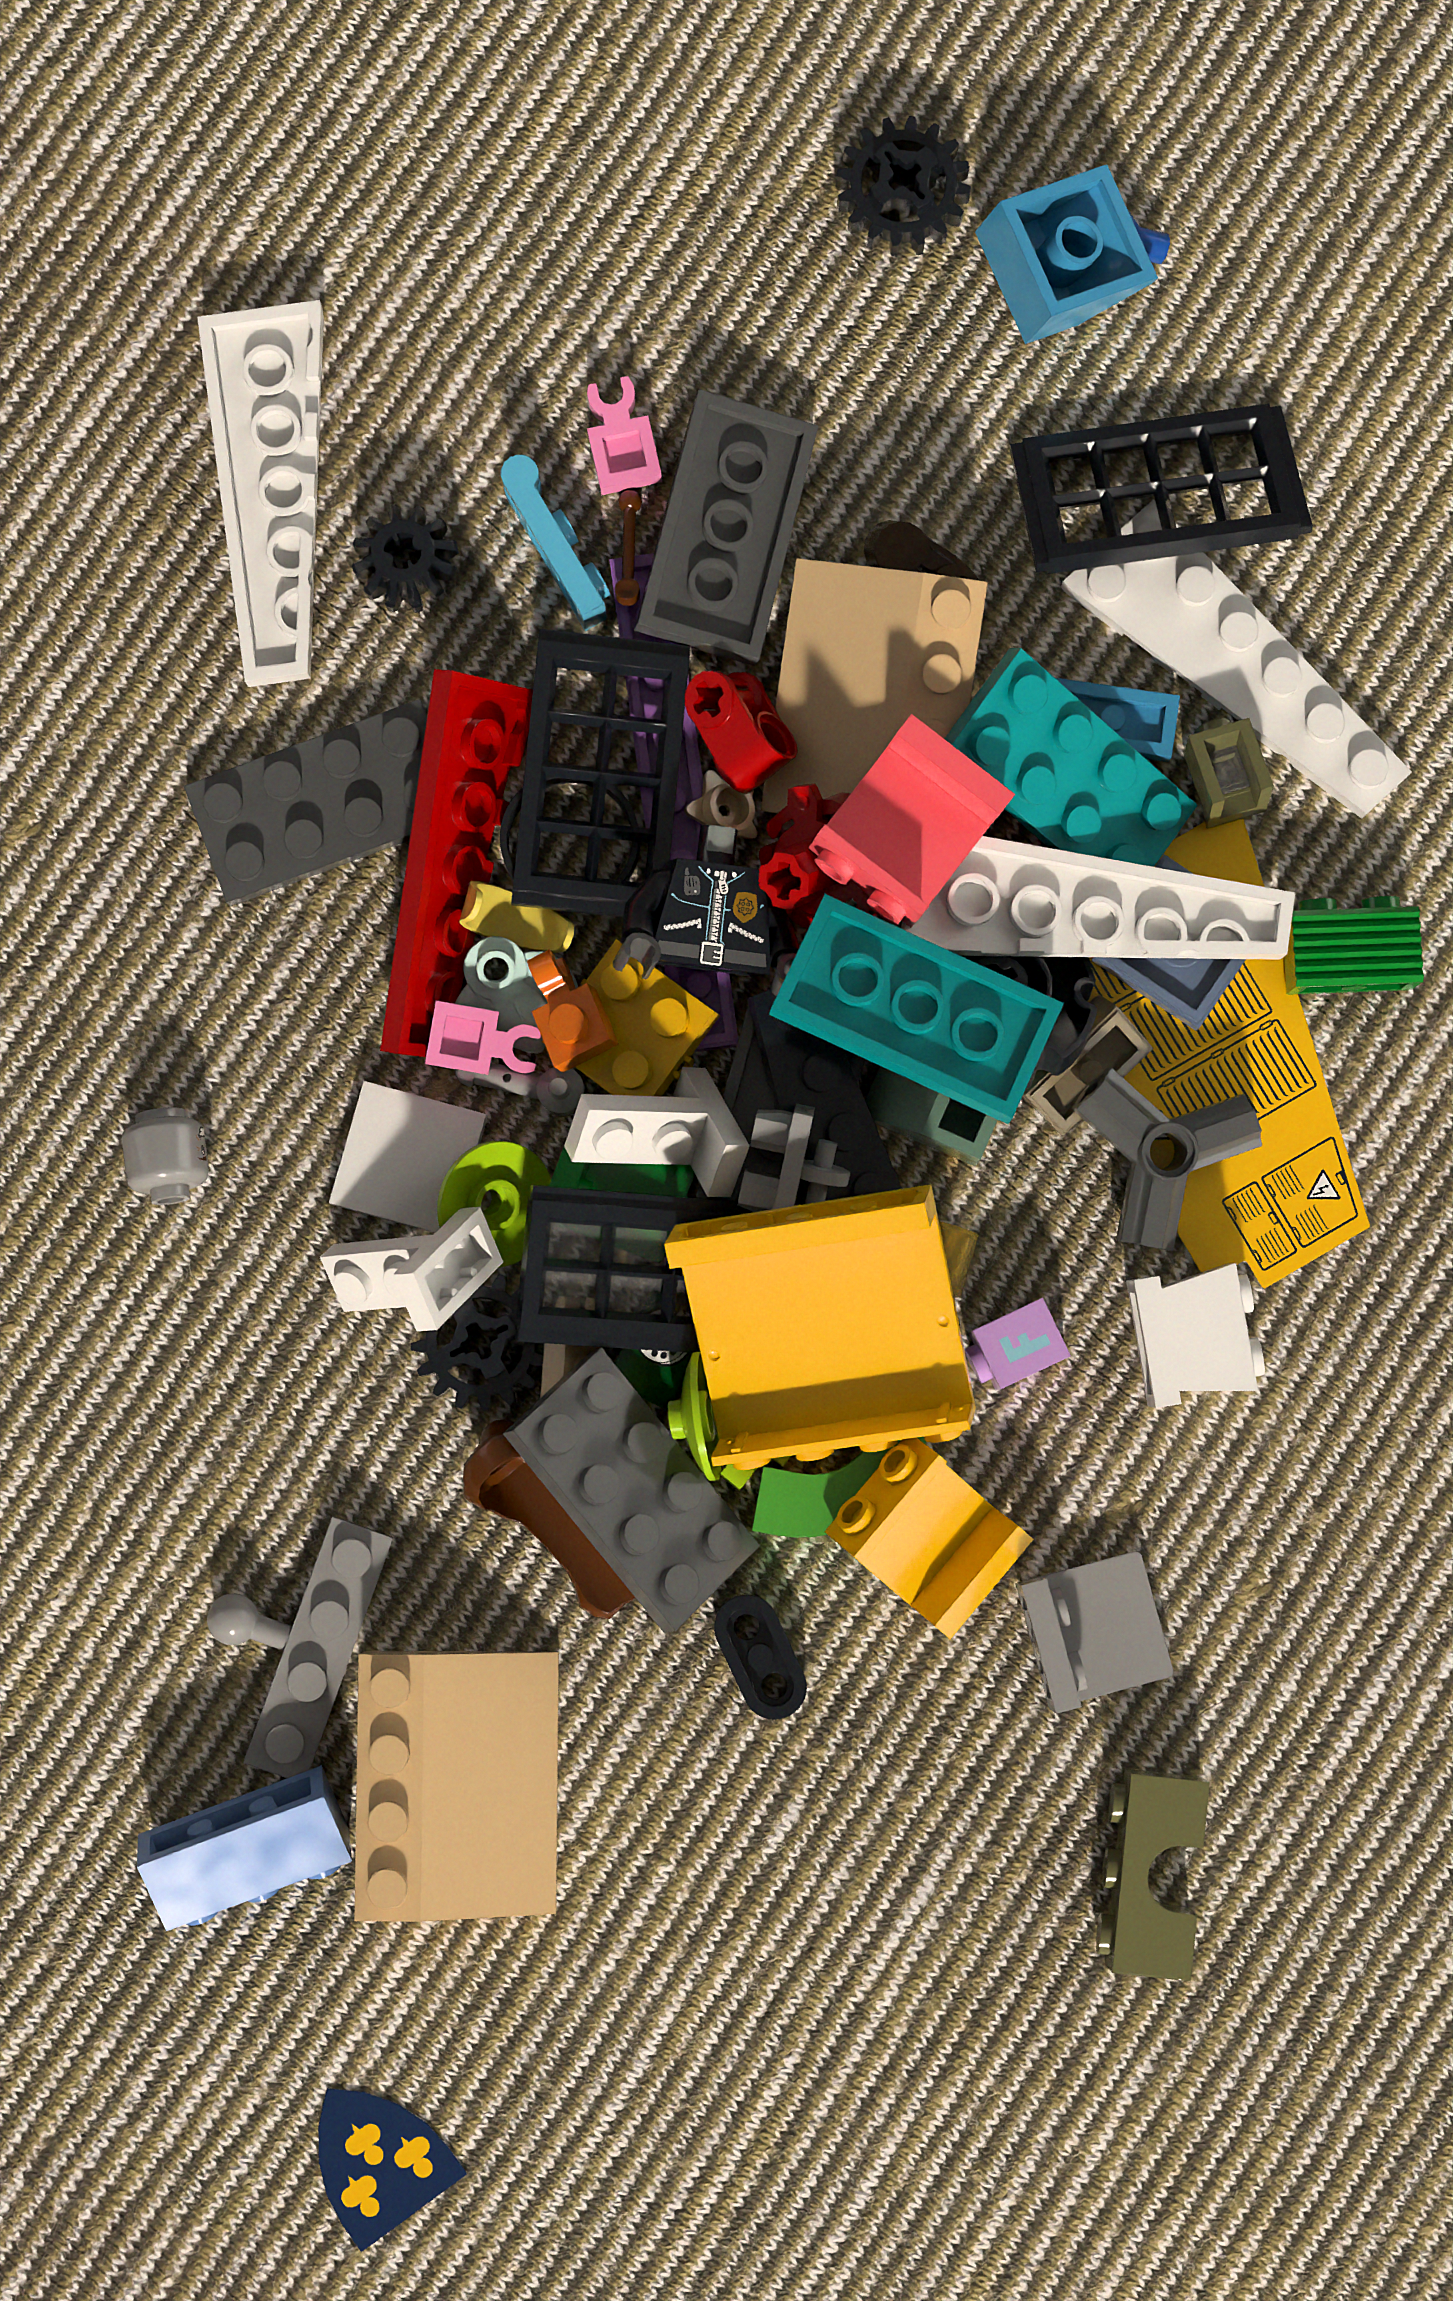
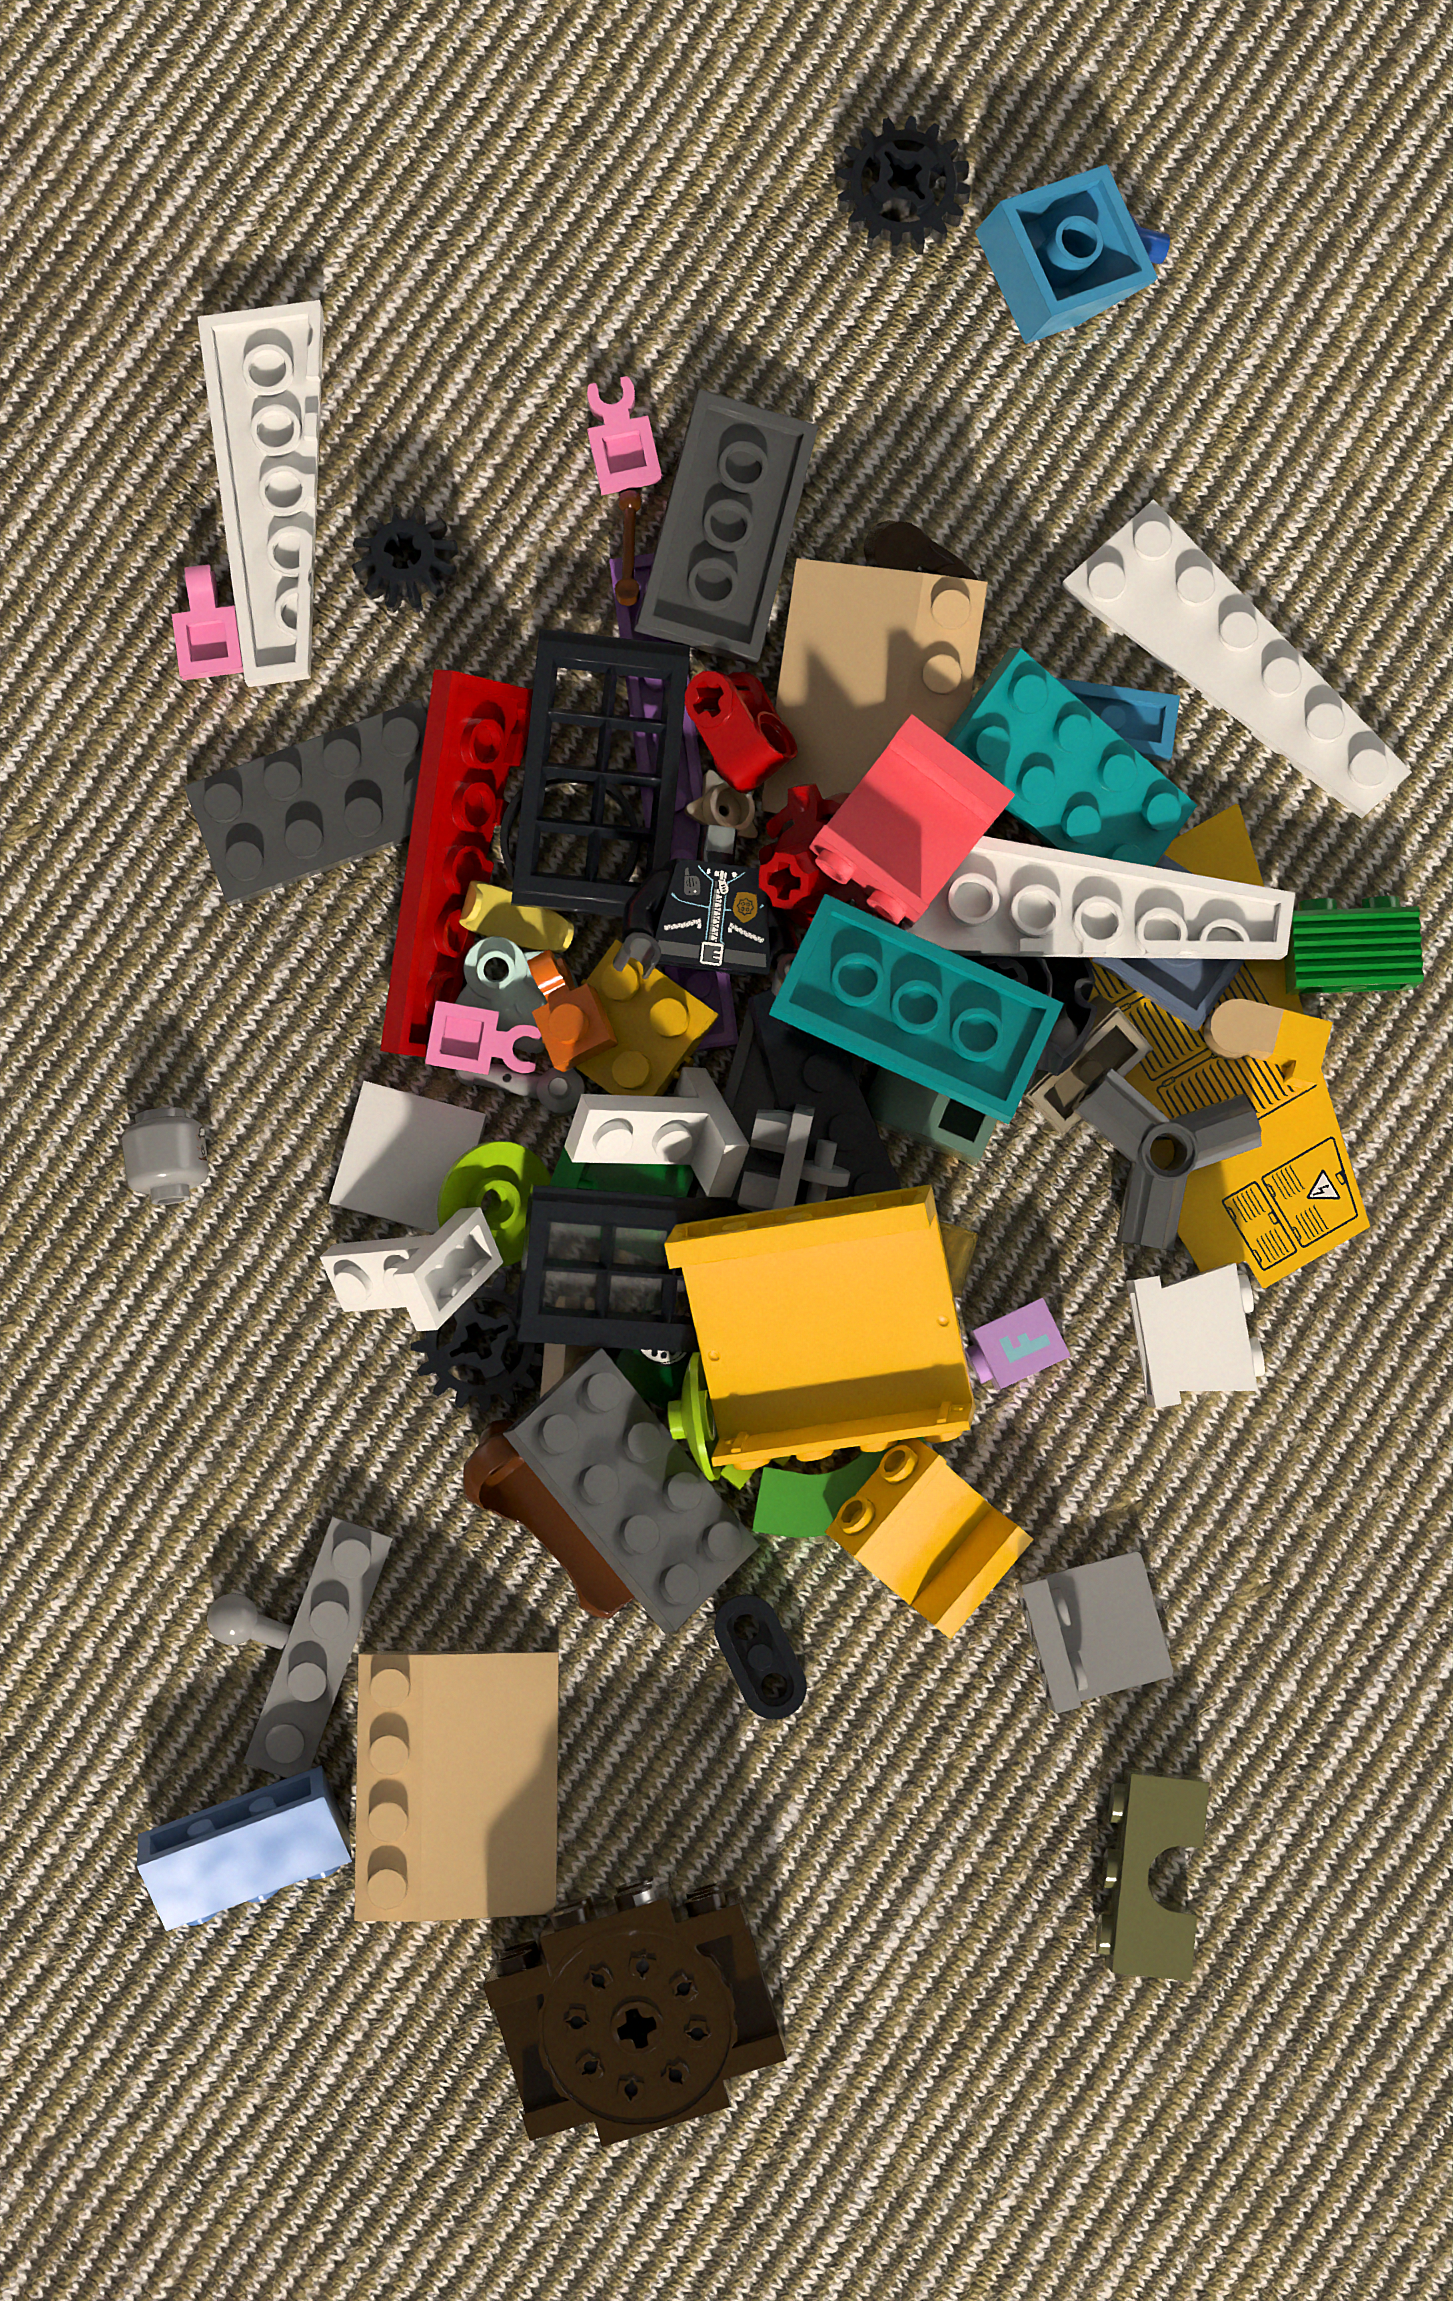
dark blue sticker [318,2088,467,2252] -> none
medium azure plate [501,455,610,632] -> none
black piece [1010,403,1313,574] -> none
olive window [1184,718,1274,829] -> none
none -> bright pink plate [172,564,244,680]
none -> dark brown piece [483,1876,787,2147]
none -> leg [1203,998,1333,1090]

